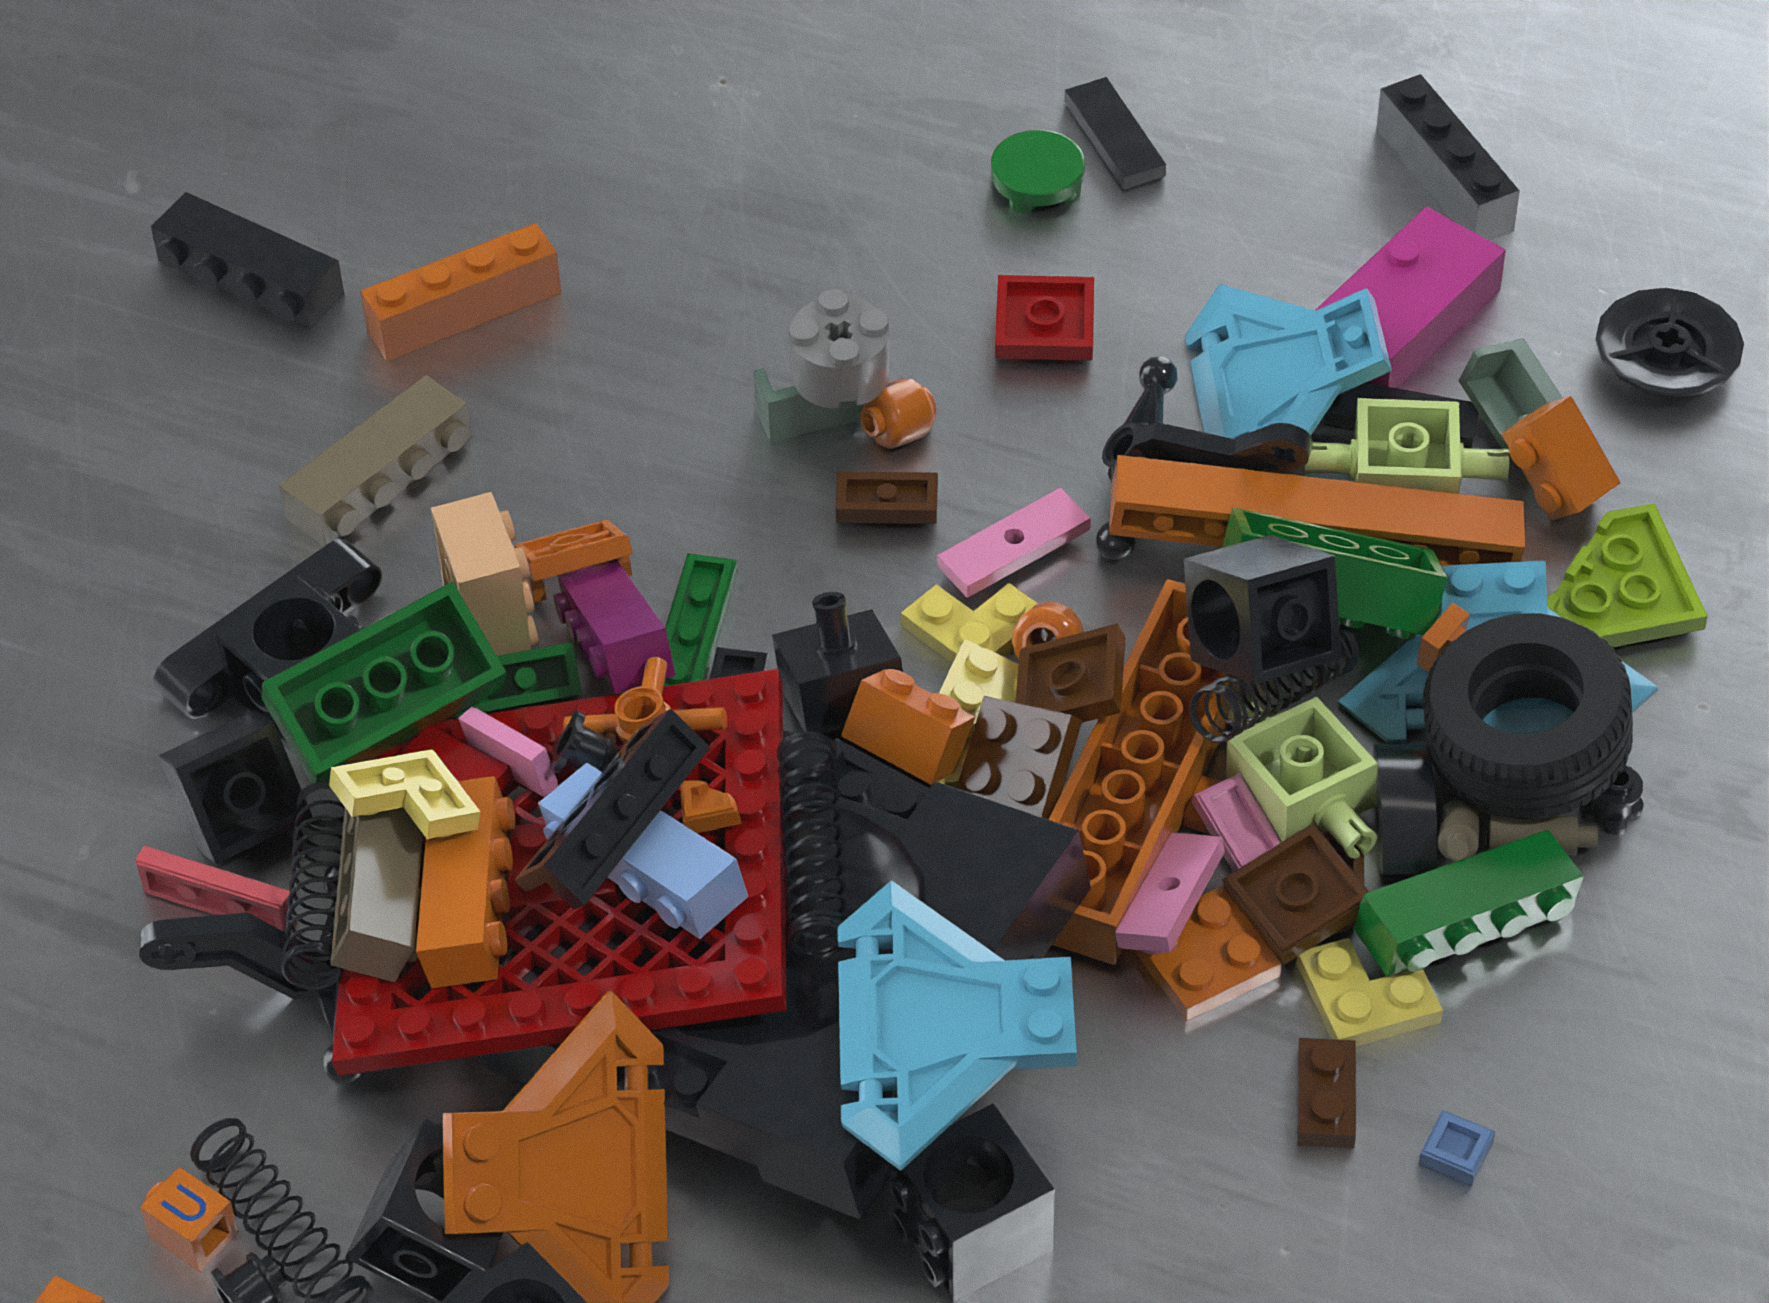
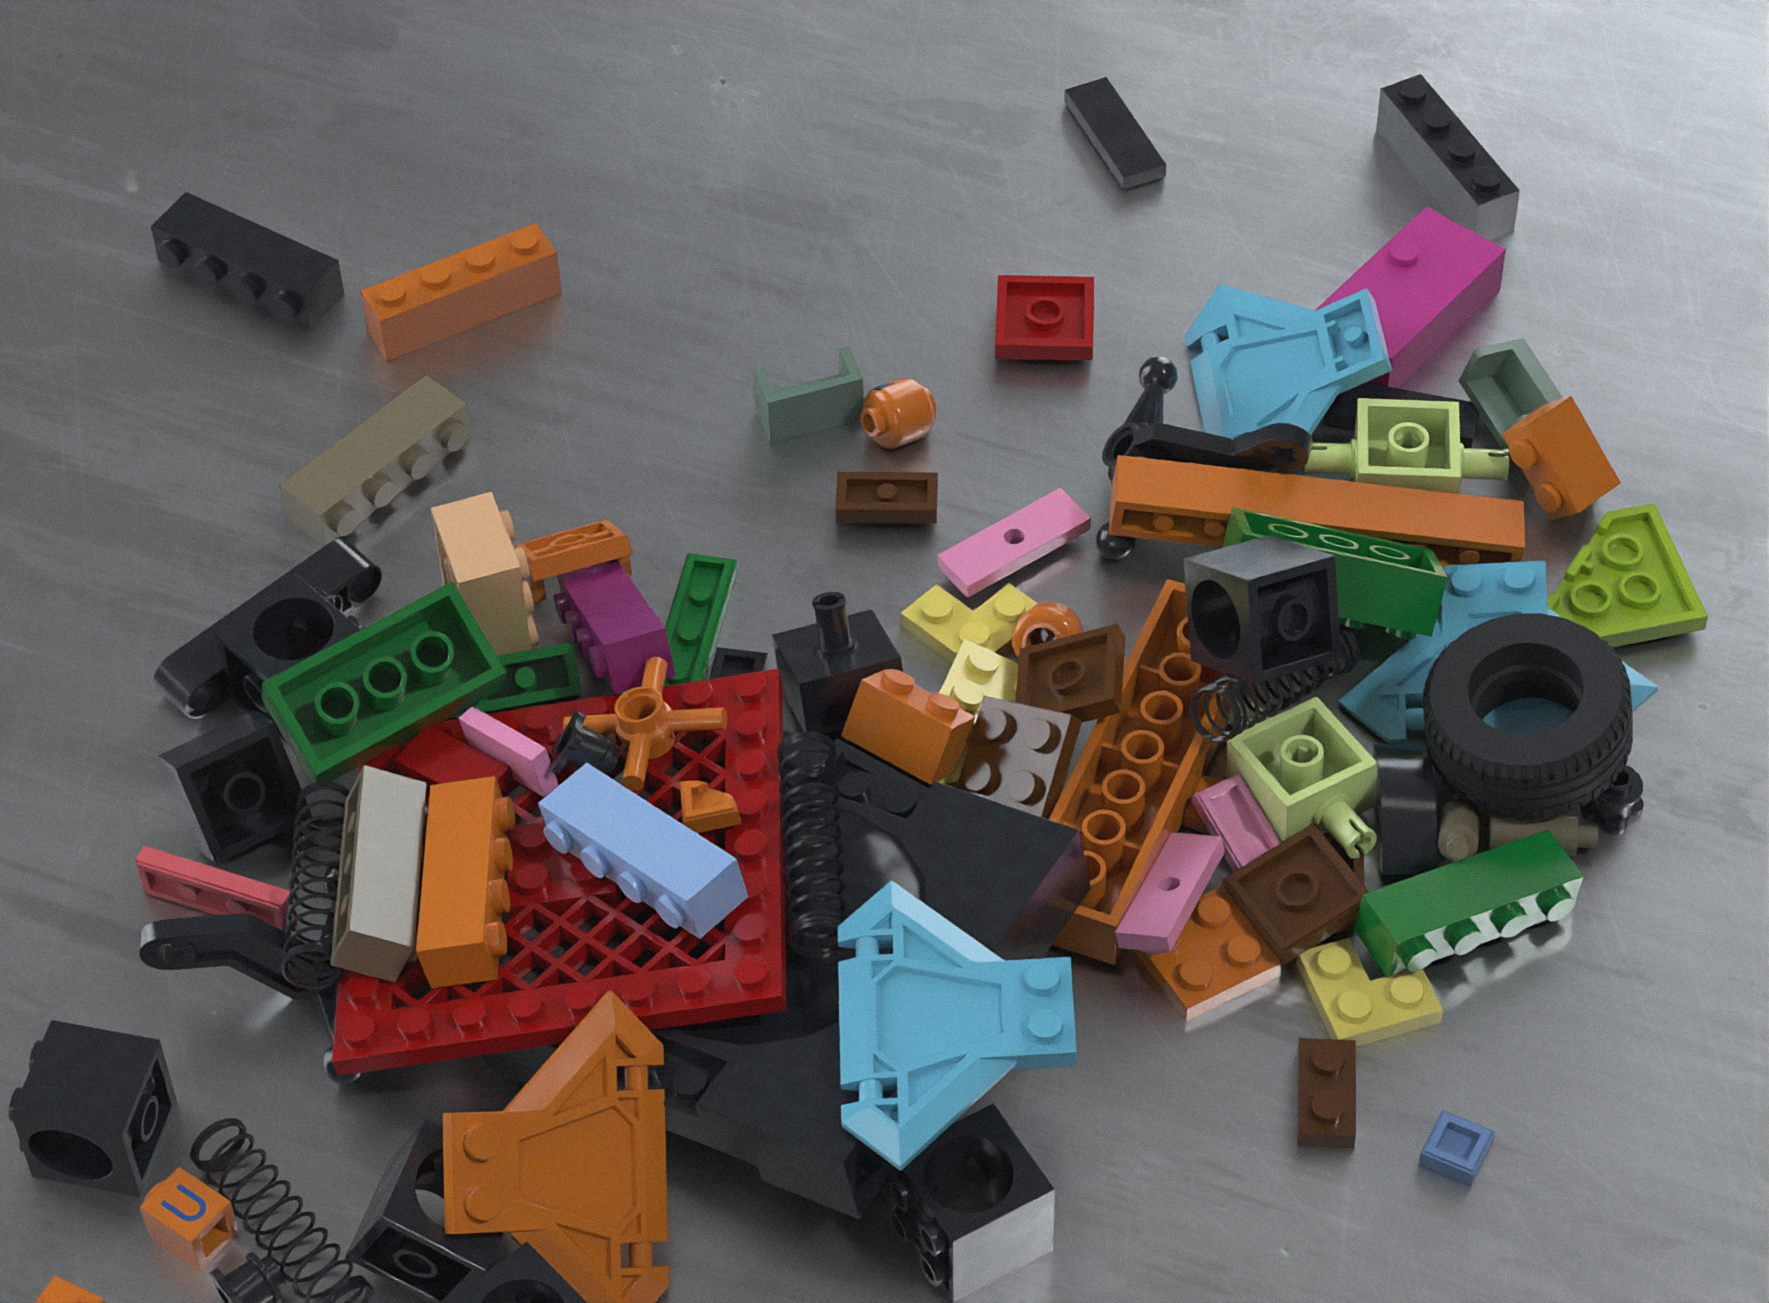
light yellow plate [329,749,480,839] -> none
black fence [514,709,711,910] -> none
light grey brick [789,289,890,408] -> none
green tile [991,130,1085,213] -> none
orange tile [1416,603,1470,672] -> none
black piece [1595,287,1744,397] -> none
none -> black brick [9,1020,178,1197]

